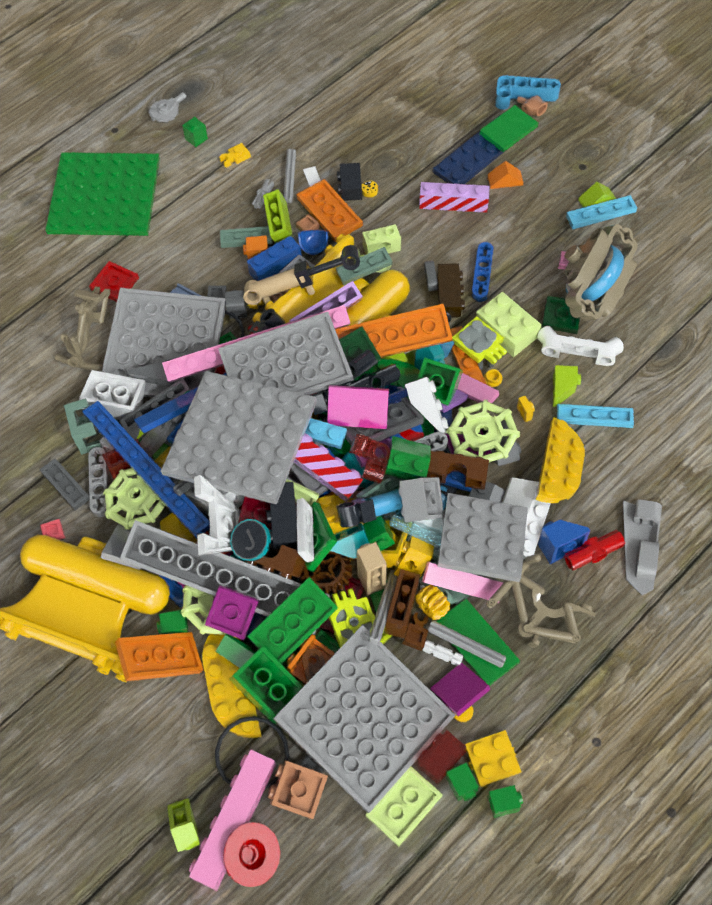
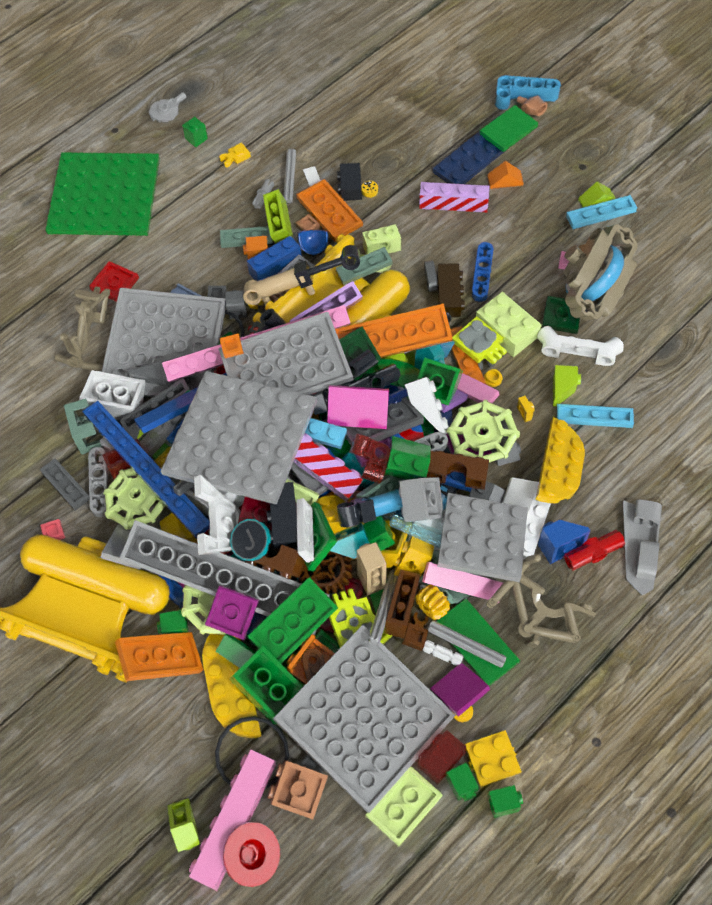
none -> orange plate [220,334,244,359]

